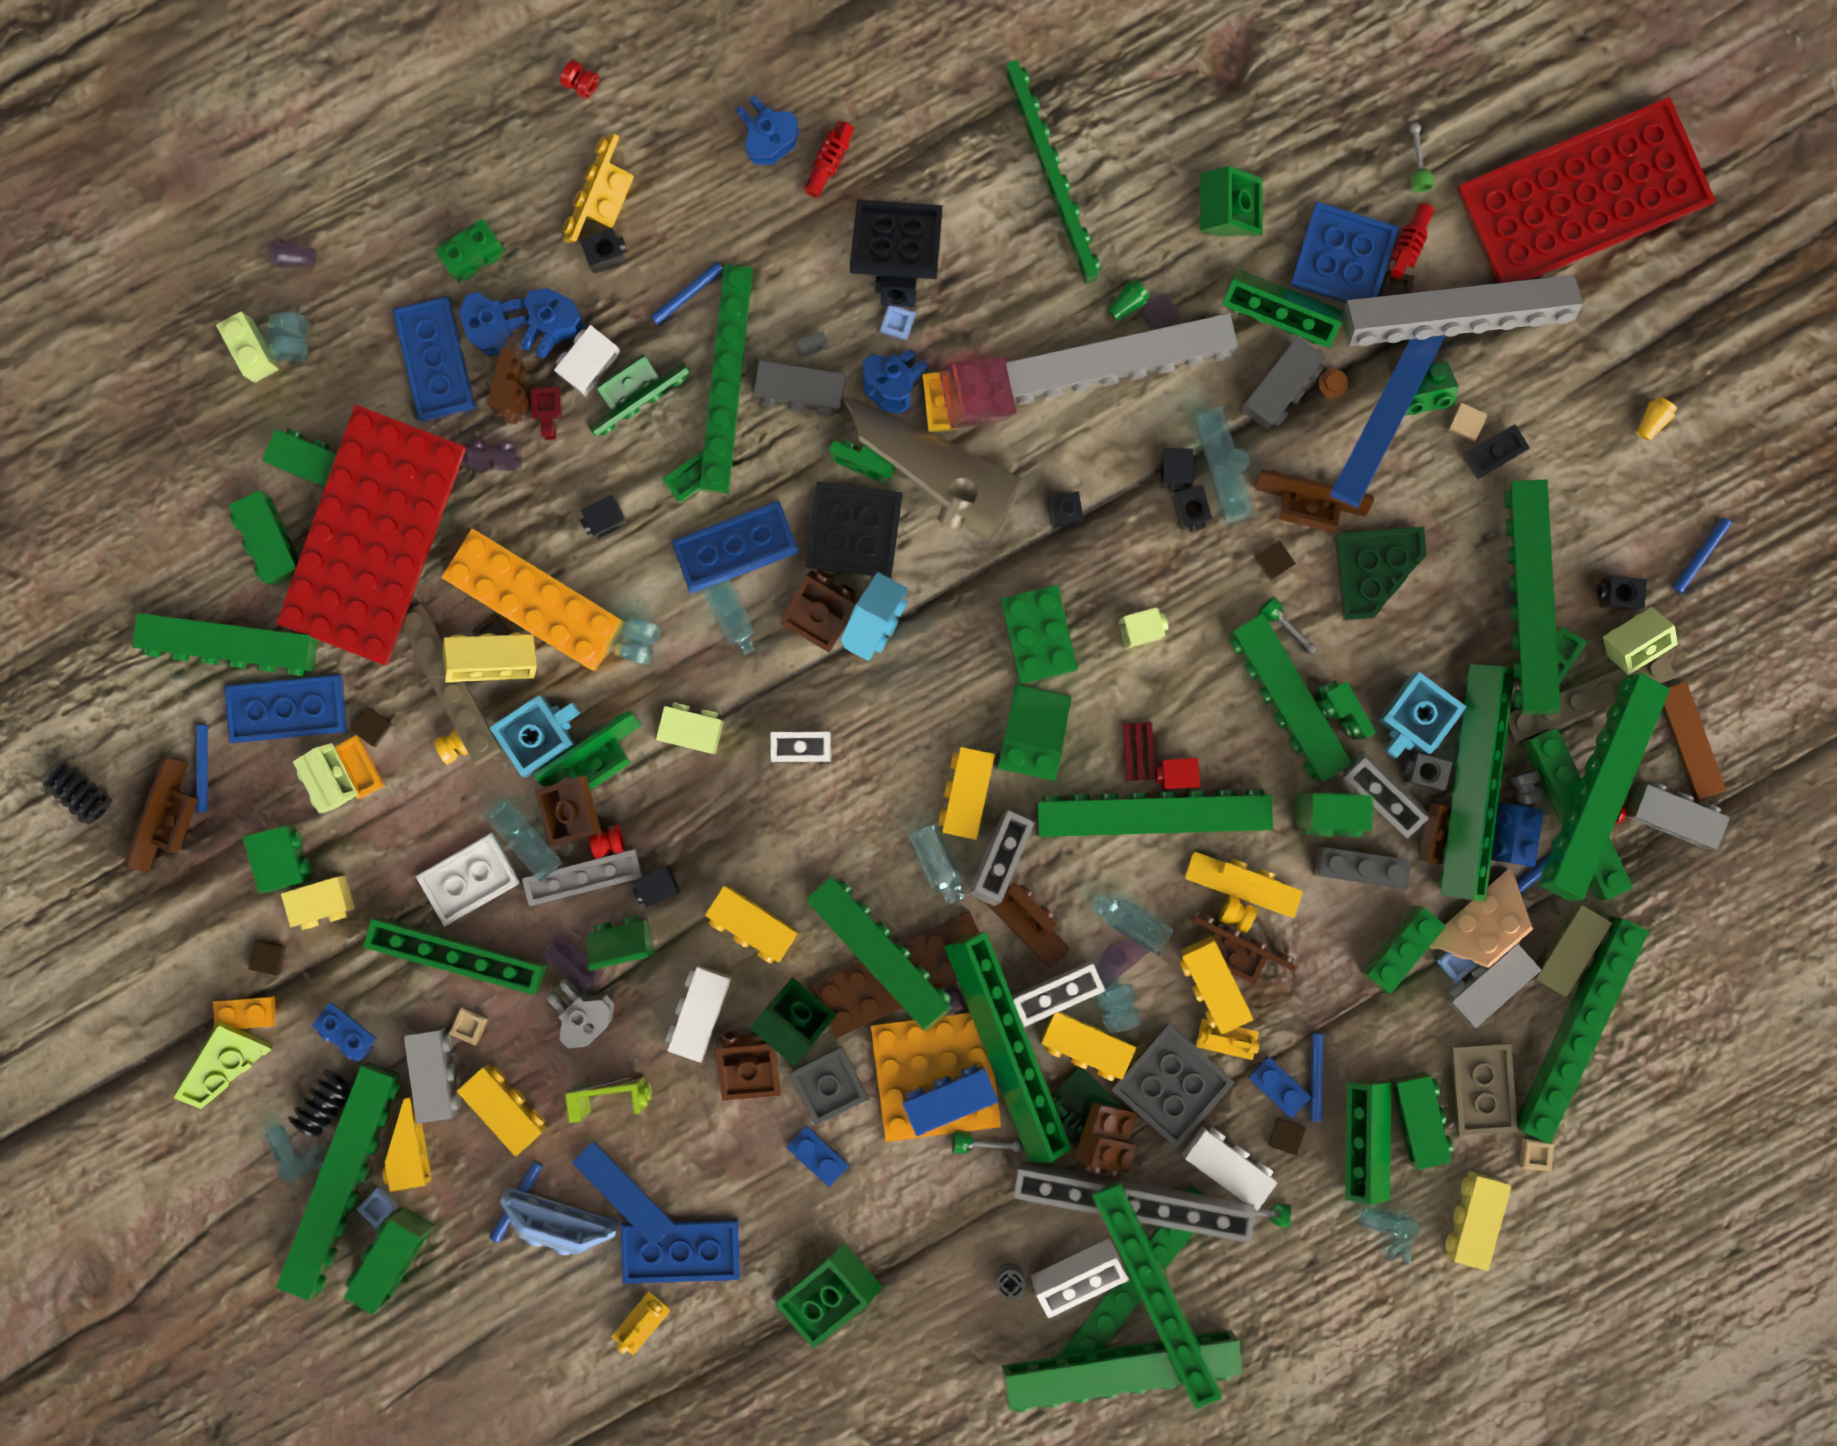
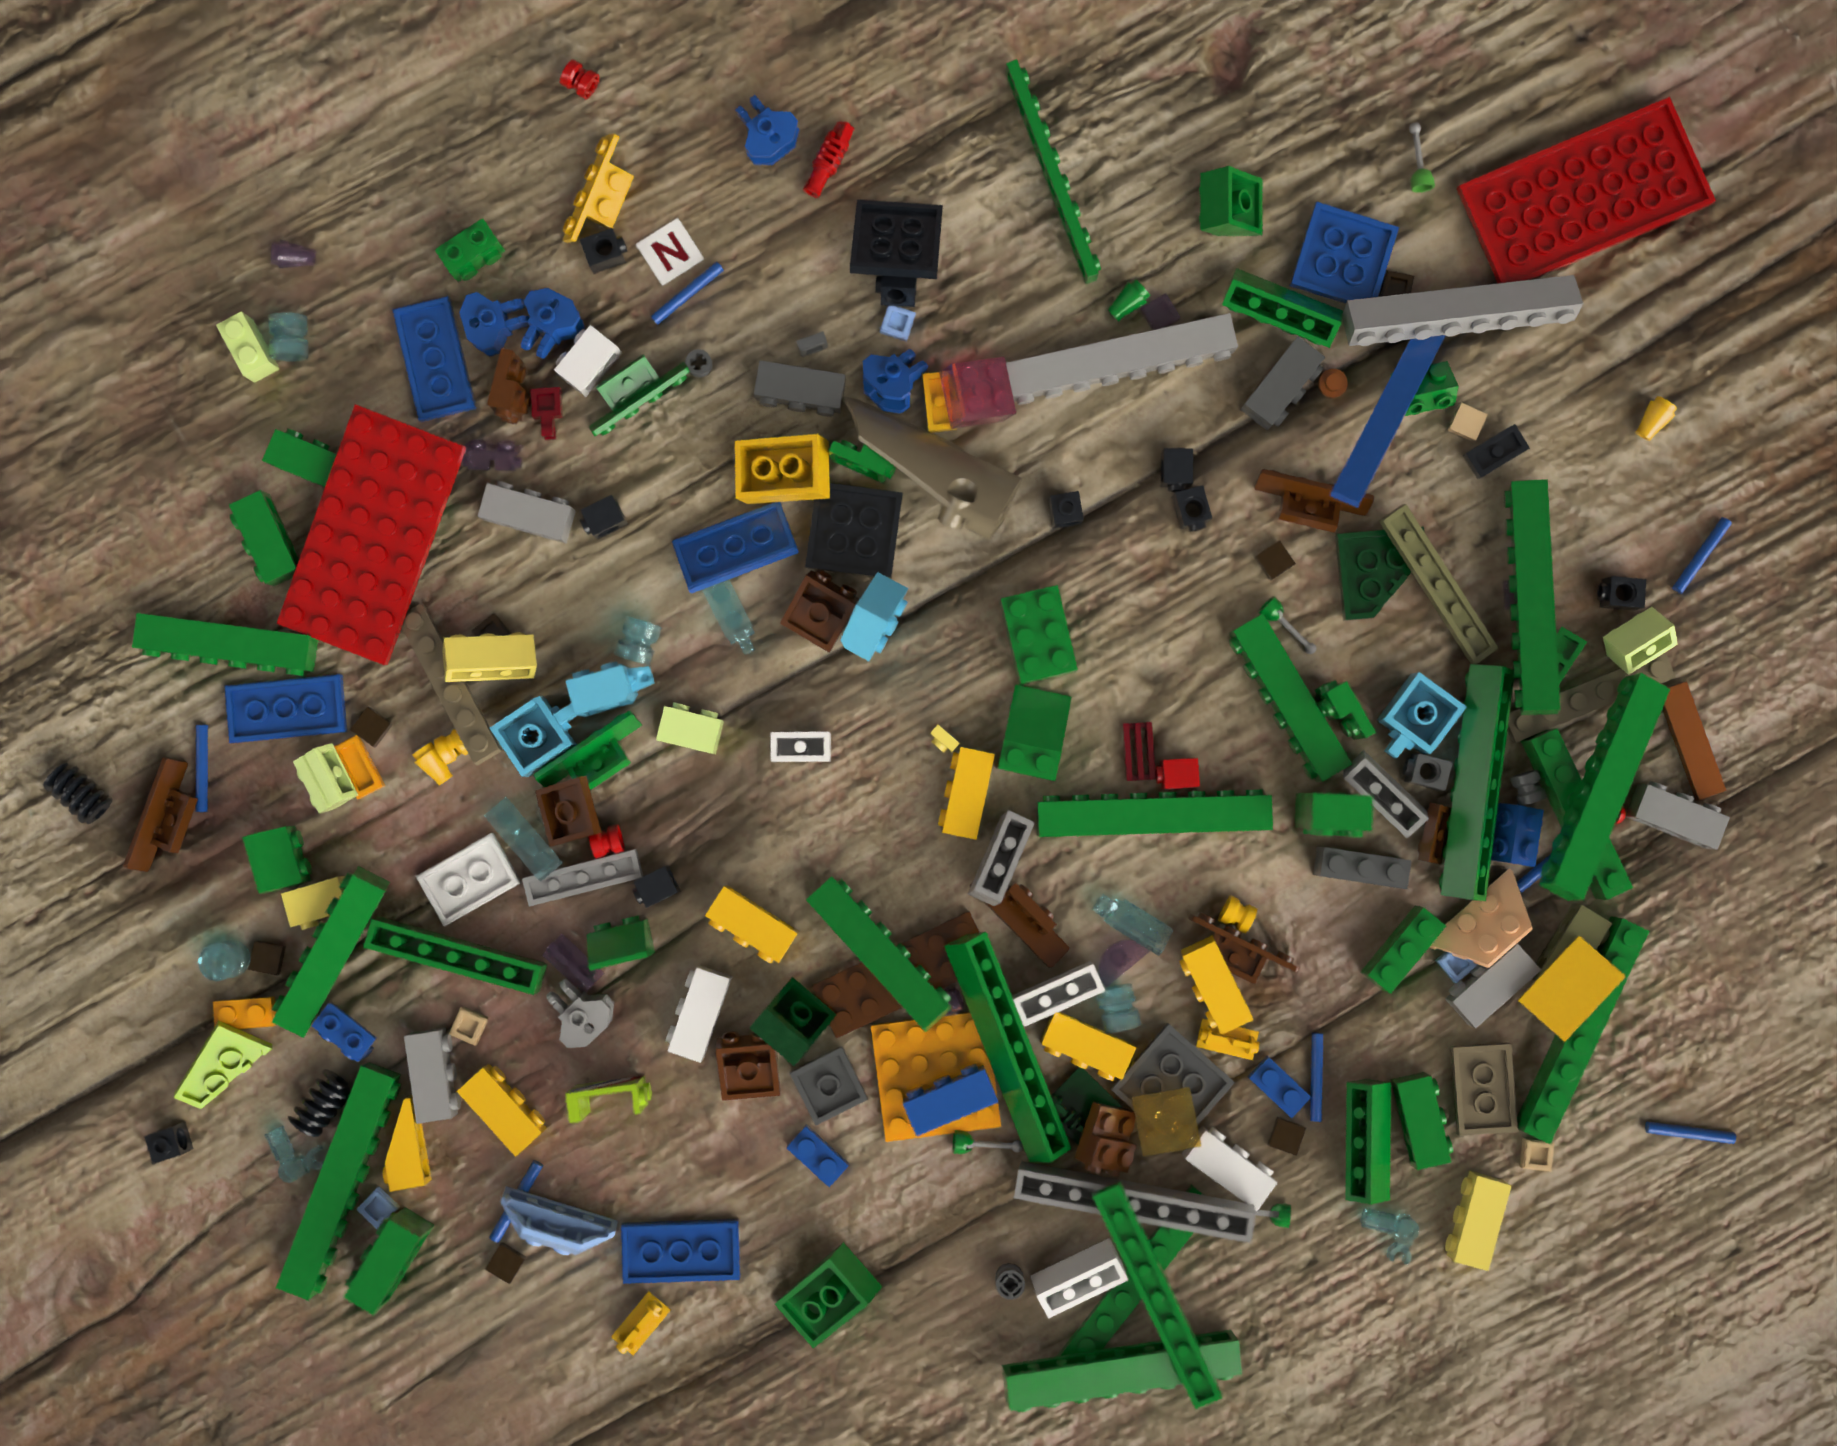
light orange brick [441,528,626,672] -> none
blue tile [572,1141,676,1247] -> none
green plate [662,450,704,504] -> none
green plate [699,265,753,494] -> none
clear light blue hinge [909,823,964,905] -> none
yellowish green brick [1118,607,1168,649] -> none
yellow bracket [1185,852,1303,918] -> none
clear light blue hinge [1193,406,1255,525] -> none
red hinge [1390,203,1435,280] -> none
none -> black brick [144,1122,194,1164]
none -> clear light blue wheel [198,940,250,981]
none -> green brick [272,866,390,1038]
none -> yellow cone [412,741,453,786]
none -> light grey brick [477,481,576,544]
none -> dark brown tile [485,1242,527,1285]
none -> medium azure hinge [565,662,655,717]
none -> white sticker [636,218,704,286]
none -> dark grey bush [685,349,713,378]
none -> yellow brick [735,434,830,504]
none -> light yellow plate [930,724,960,753]
none -> clear yellow plate [1132,1087,1201,1157]
none -> olive plate [1379,504,1498,664]
none -> yellow tile [1517,936,1626,1042]
none -> blue bar [1645,1121,1736,1144]

